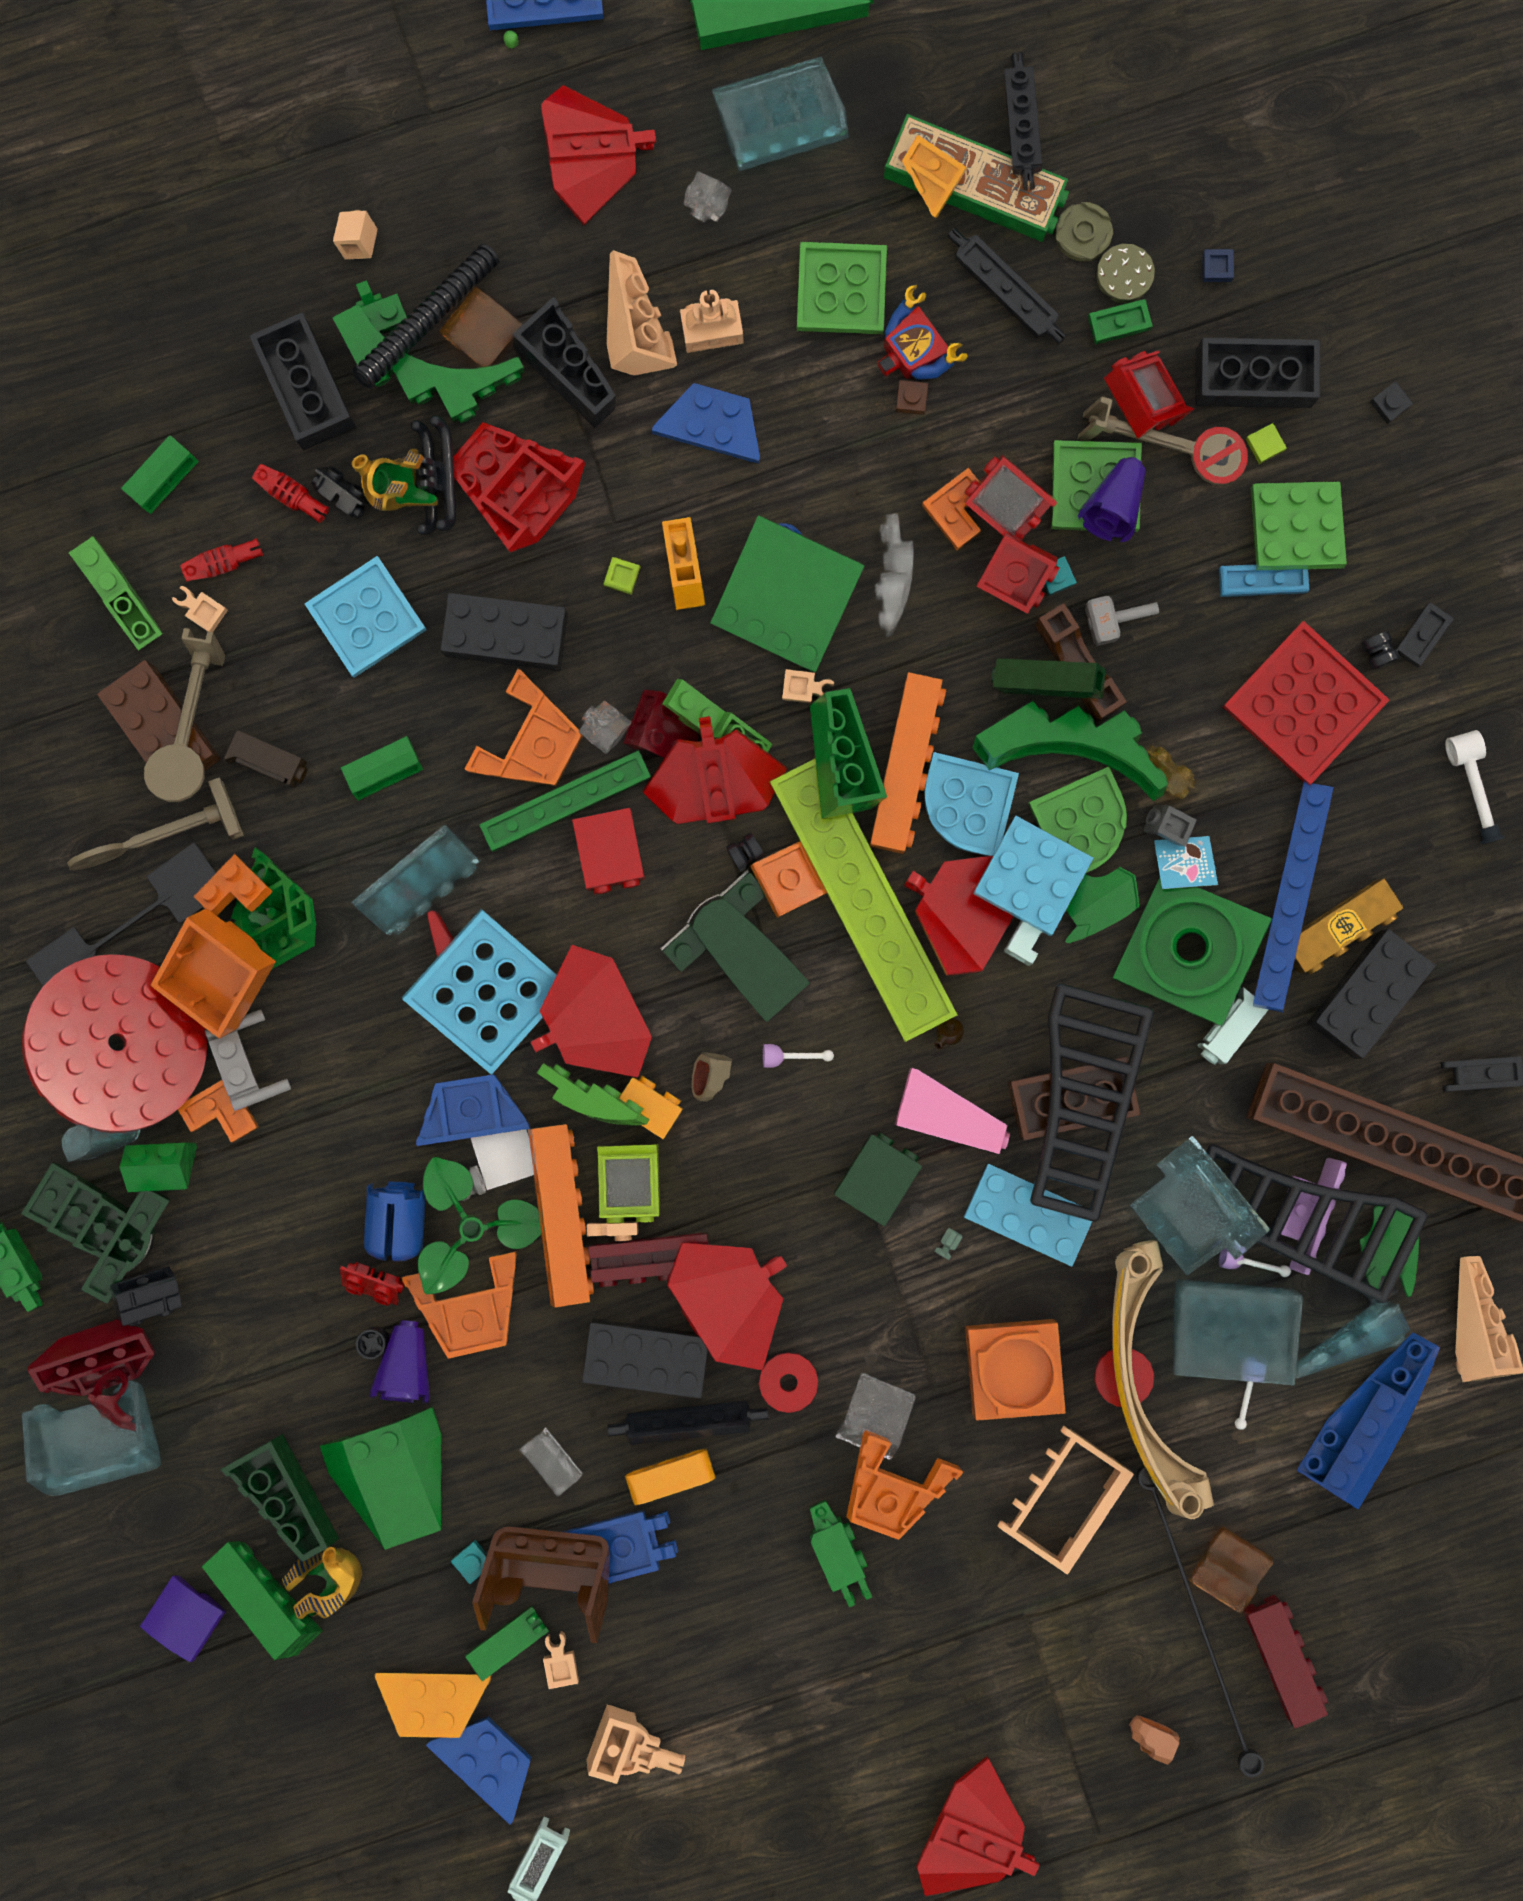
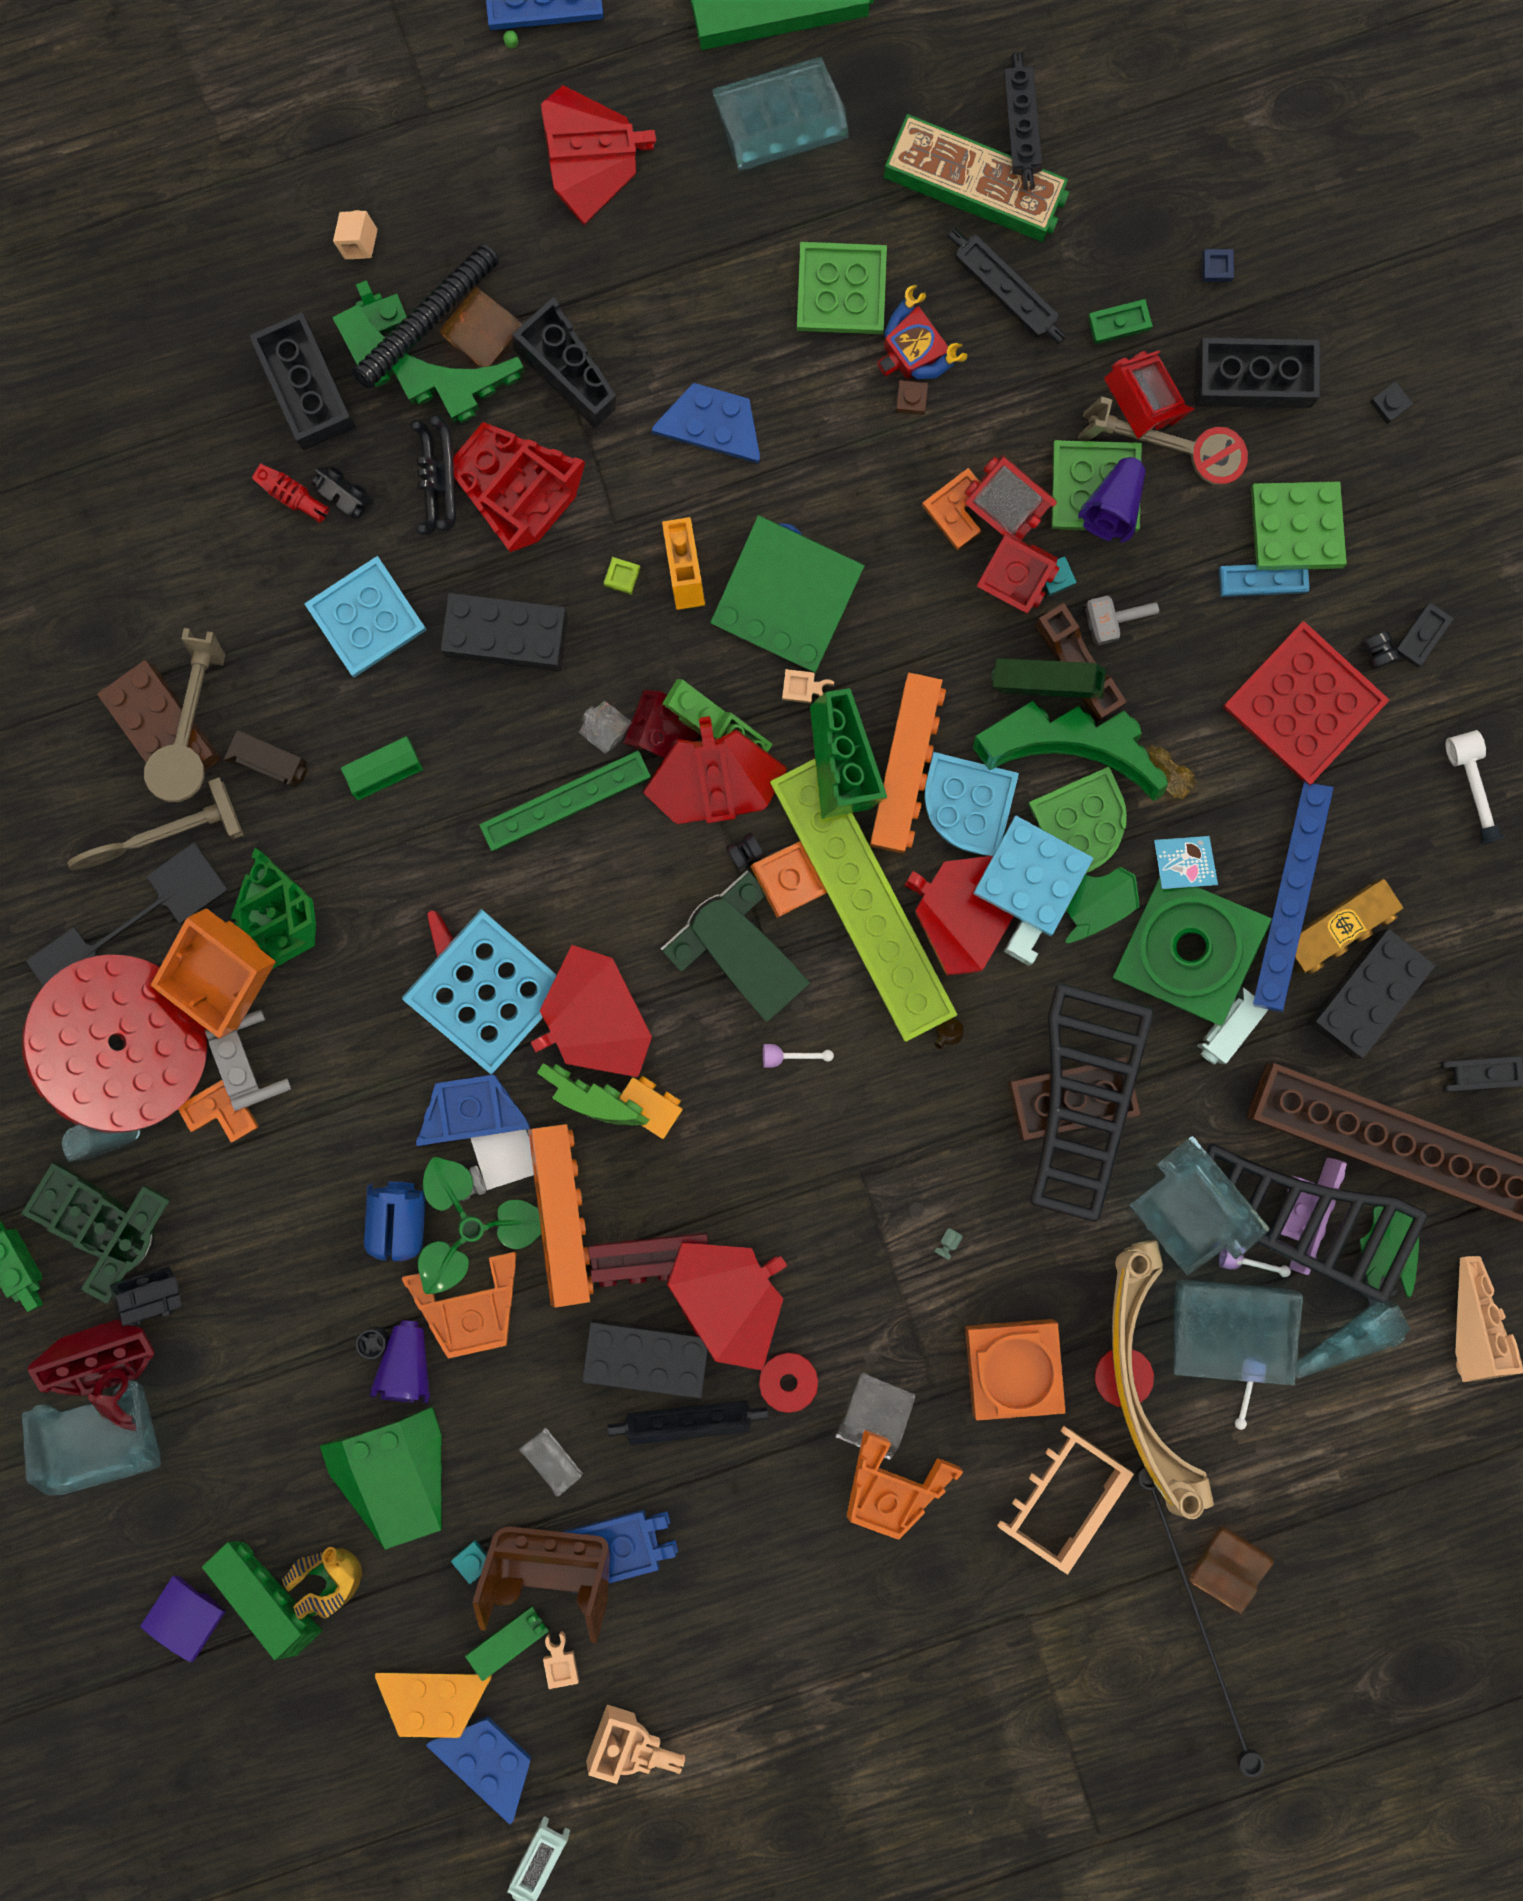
bright green slope [69,536,163,651] -> none
green slope [120,1143,197,1192] -> none
green piece [121,435,199,514] -> none
light nougat plate [172,586,228,632] -> none
red hinge [180,538,264,581] -> none
orange plate [193,854,272,916] -> none
dark green wedge [220,1434,339,1562] -> none
red hinge [340,1262,405,1306] -> none
piece [352,449,438,511] -> none
clear light blue slope [352,825,480,935] -> none
orange wing [465,669,583,786] -> none
red panel [572,808,645,895] -> none
light nougat plate [587,1221,639,1241] -> none
window [597,1144,660,1223] -> none
light nougat wedge [606,250,677,376] -> none
light orange beam [625,1449,716,1505] -> none
light nougat brick [680,290,743,353] -> none
clear brick [683,171,732,223] -> none
dark tan rock [692,1052,732,1102] -> none
green hinge [810,1500,872,1608] -> none
dark green brick [833,1132,922,1227] -> none
clear slope [875,513,914,637] -> none
bright pink slope [895,1068,1010,1154] -> none
light orange wing [902,135,967,218] -> none
red panel [916,1757,1040,1896] -> none
medium azure plate [963,1163,1092,1267] -> none
olive tile [1055,202,1113,262] -> none
olive tile [1096,244,1155,303] -> none
nougat rock [1129,1716,1179,1765] -> none
dark grey bracket [1144,805,1197,847] -> none
dark red brick [1242,1595,1328,1729] -> none
lime tile [1245,423,1287,464] -> none
blue wedge [1297,1332,1440,1509] -> none

